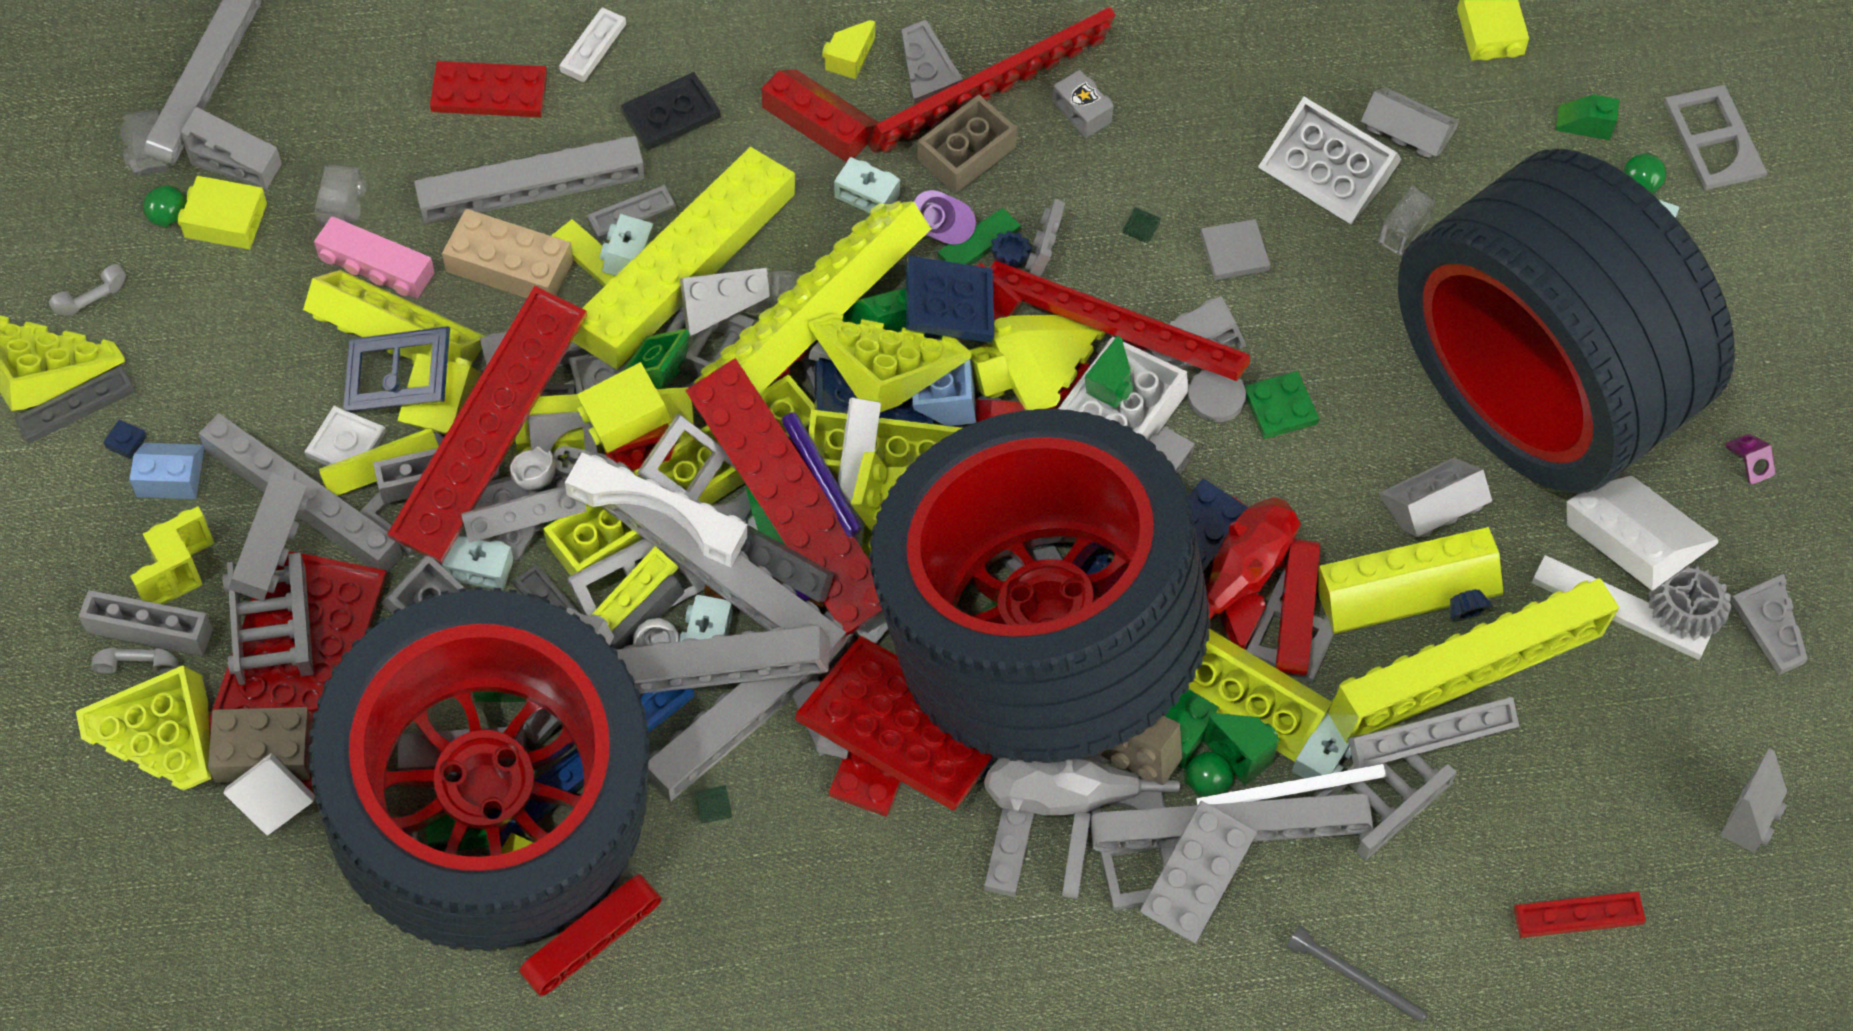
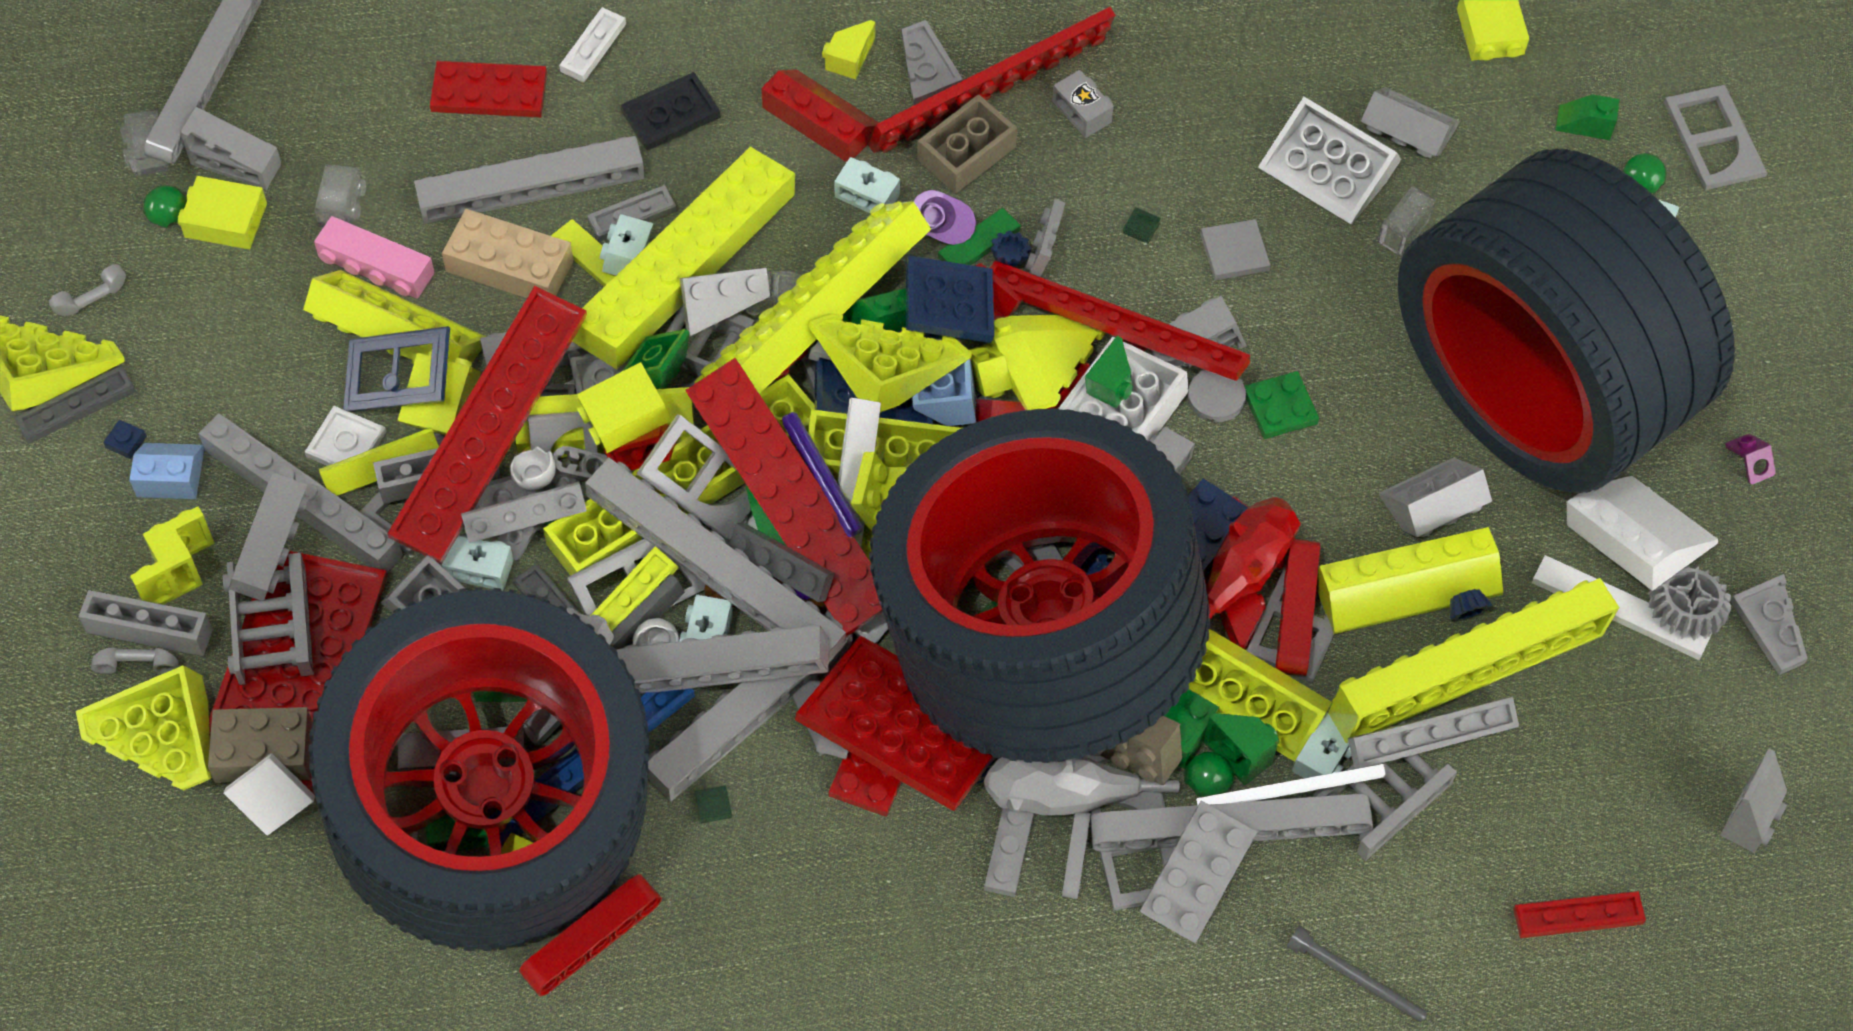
white arch [565,453,747,567] -> none

